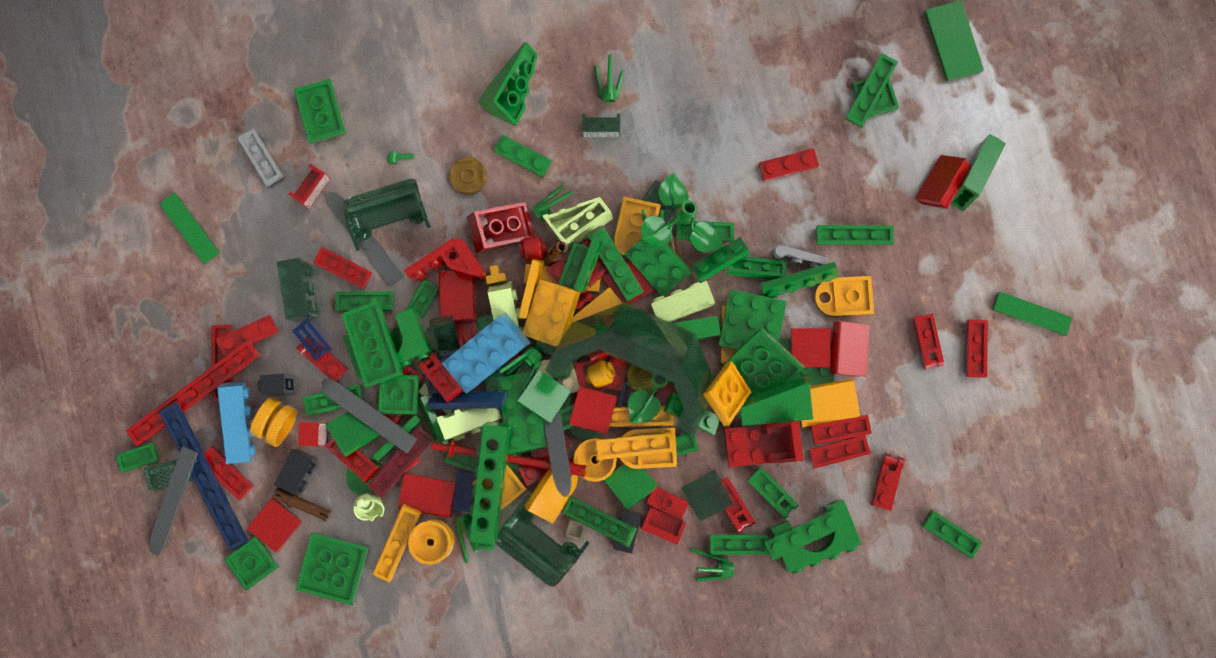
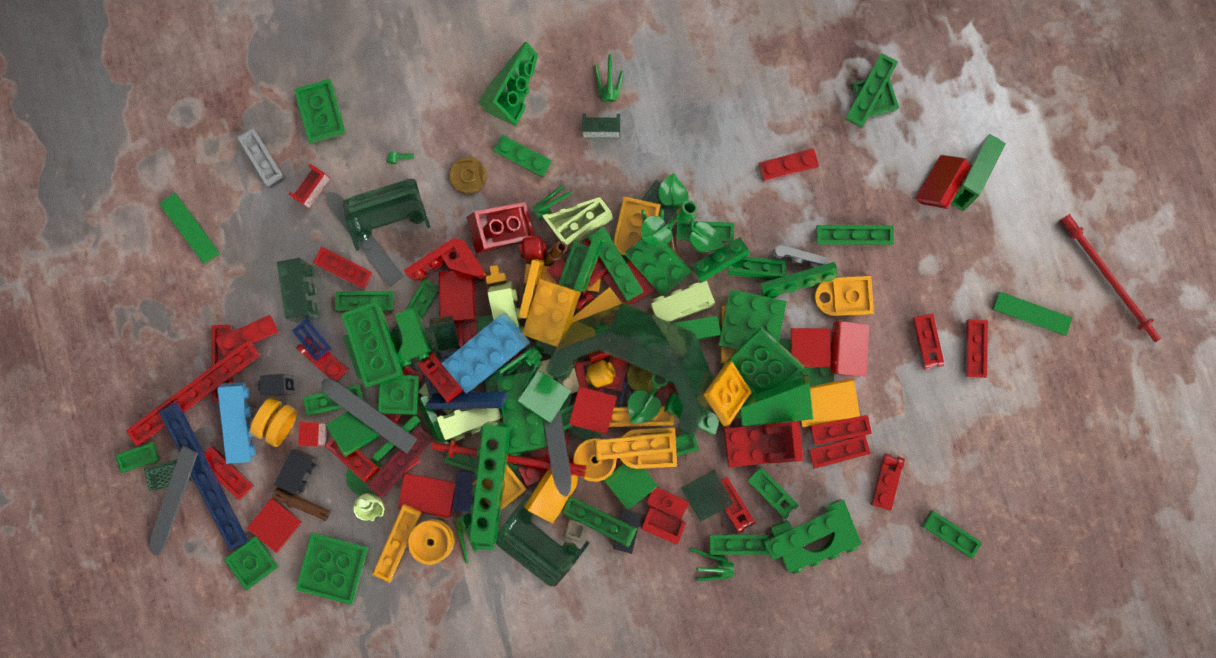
green tile [924,0,984,82] -> none
none -> red bar [1059,214,1161,343]

